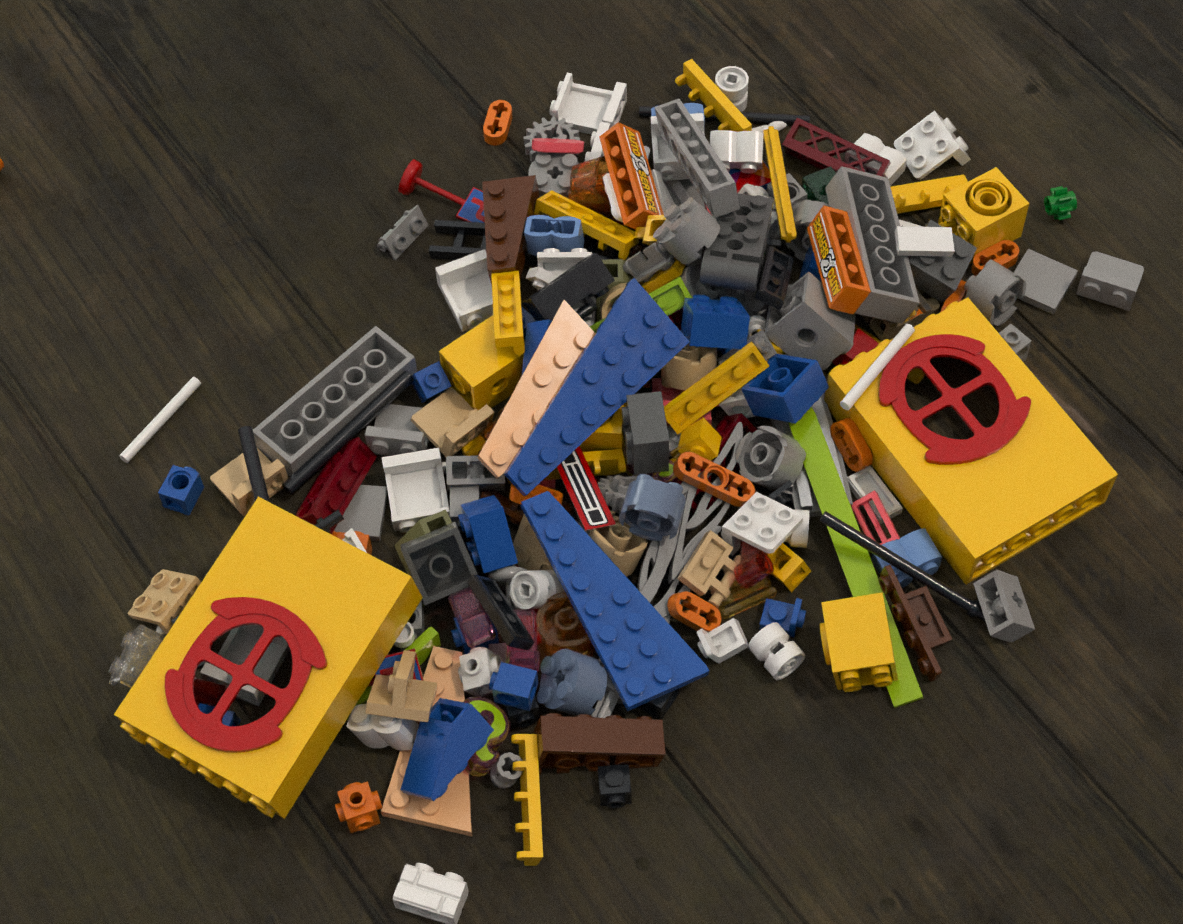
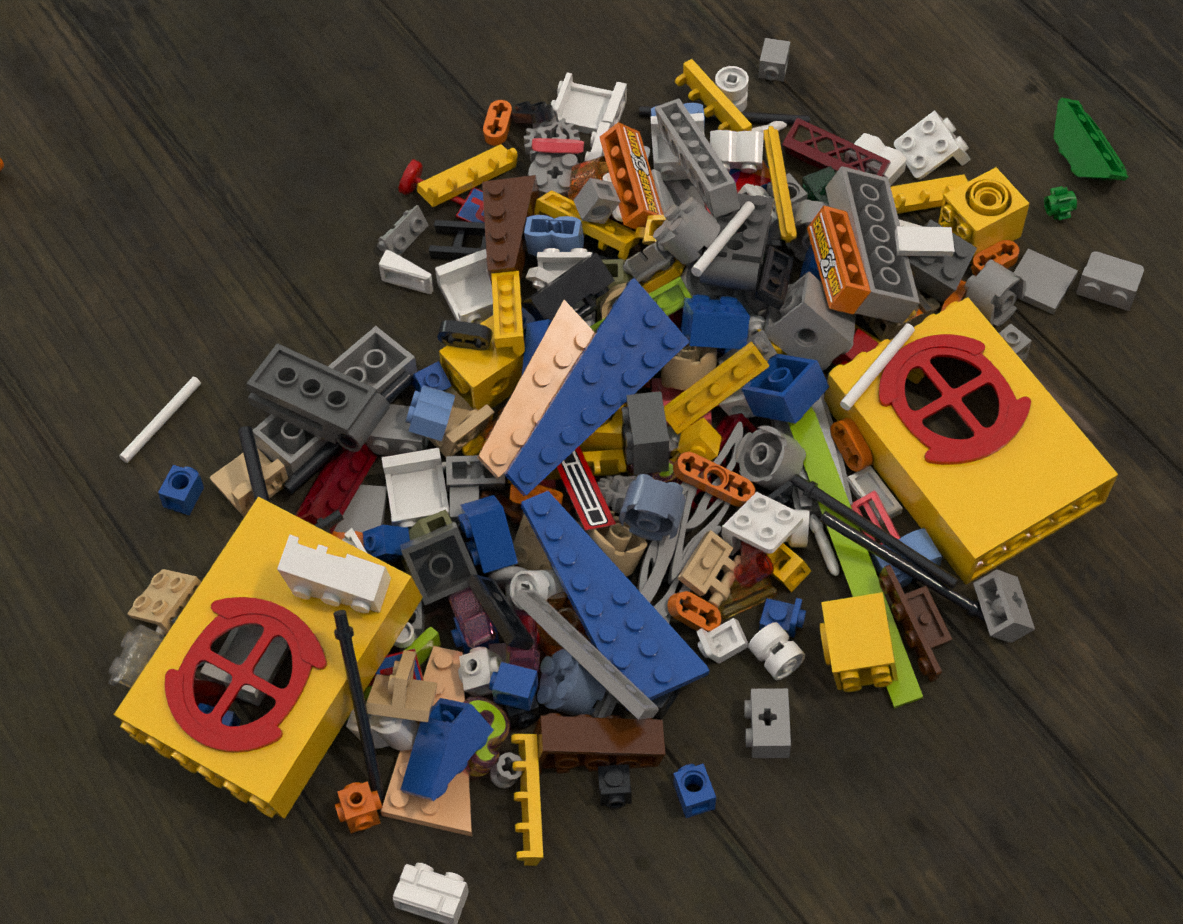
none -> dark grey hinge [246,343,390,452]
none -> white wedge [277,534,391,613]
none -> black bar [333,610,385,801]
none -> blue brick [363,525,410,563]
none -> white slope [379,250,433,294]
none -> medium blue brick [405,385,455,441]
none -> yellow hinge [417,144,518,207]
none -> black beam [437,320,493,350]
none -> black plate [511,101,555,124]
none -> light grey tile [512,590,659,720]
none -> light grey brick [573,178,621,224]
none -> blue brick [673,764,716,818]
none -> white bar [691,201,755,277]
none -> light grey brick [744,689,791,758]
none -> light grey brick [759,38,790,82]
none -> black bar [791,474,959,589]
none -> white piece [809,514,840,576]
none -> green wedge [1053,97,1128,181]

